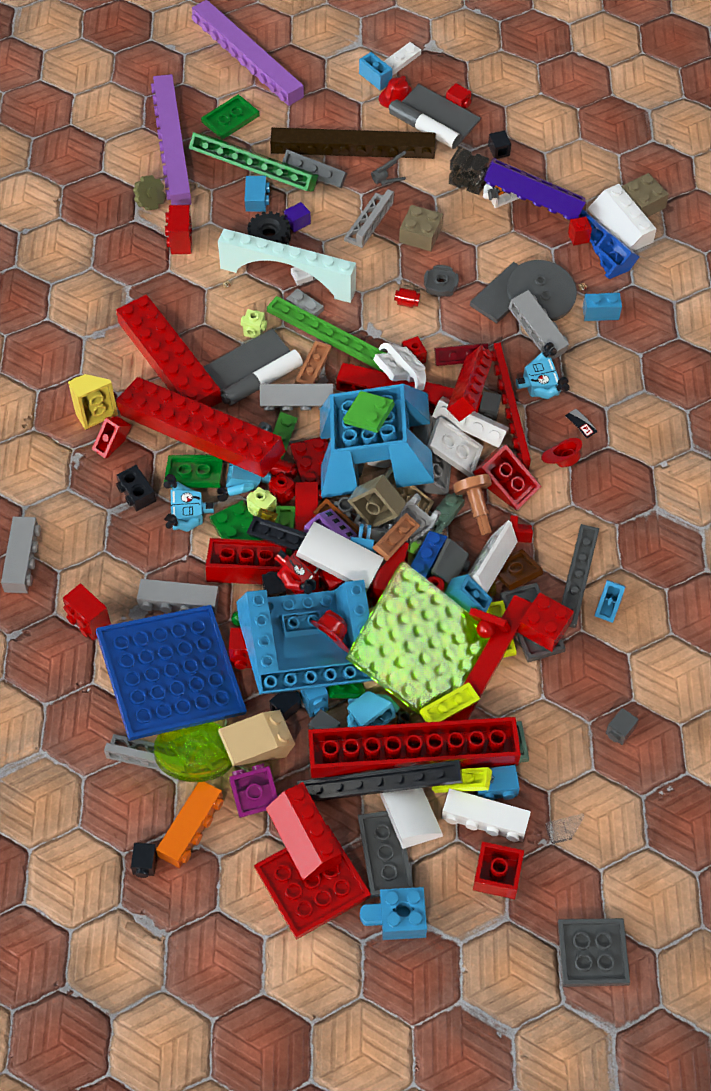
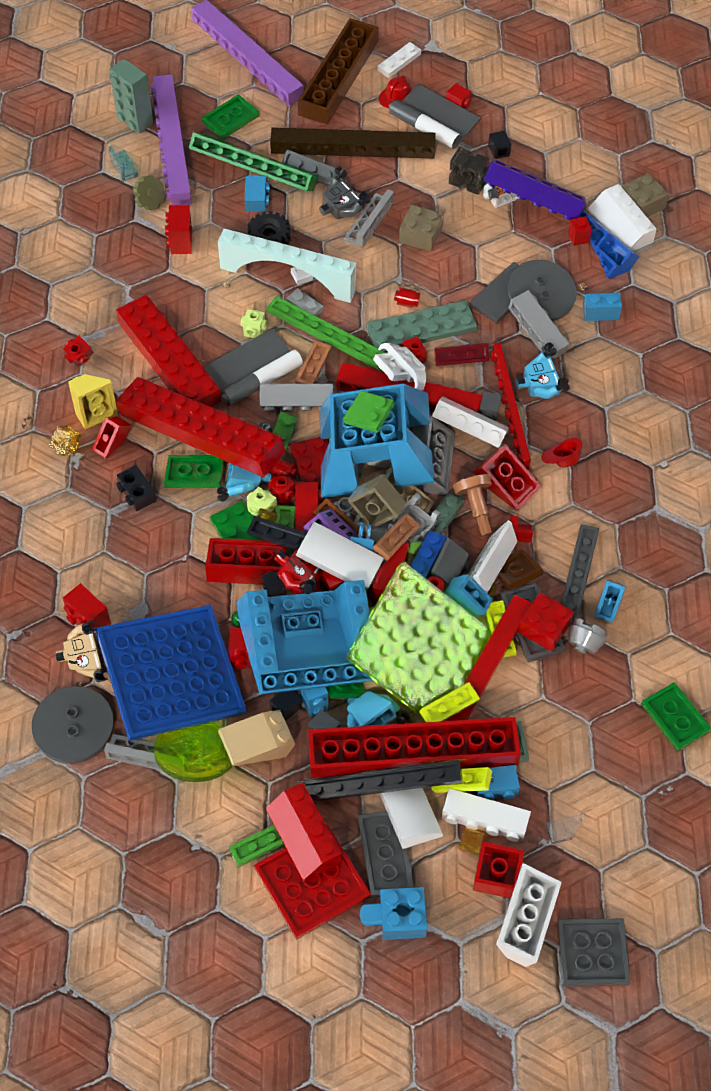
light grey brick [1,516,41,593] -> none
black brick [131,843,157,878] -> none
light grey brick [137,579,219,616] -> none
orange brick [156,780,224,868] -> none
medium azure torso [163,474,214,532] -> none
magenta plate [228,763,277,818] -> none
dark purple brick [284,202,311,232] -> none
red piece [311,610,349,653] -> none
dark azure brick [359,52,392,91] -> none
dark grey plant [371,151,406,186] -> none
dark grey plate [424,265,459,297] -> none
white plate [427,417,483,477] -> none
red brick [447,345,494,422] -> none
red tile [469,608,511,639] -> none
sticker [565,409,597,438] -> none
dark grey brick [605,708,639,745] -> none
none -> dark grey plate [32,686,114,764]
none -> clear yellow brick [49,426,82,456]
none -> tan torso [56,620,108,683]
none -> red brick [63,335,94,366]
none -> clear light blue panel [108,146,138,182]
none -> sand green brick [109,59,154,134]
none -> bright green plate [229,825,284,868]
none -> reddish brown brick [298,18,379,125]
none -> dark grey torso [319,166,371,219]
none -> sand green plate [366,300,477,352]
none -> clear yellow slope [459,827,486,855]
none -> white slope [496,864,562,967]
none -> light grey cone [568,618,607,654]
none -> green plate [641,682,711,752]

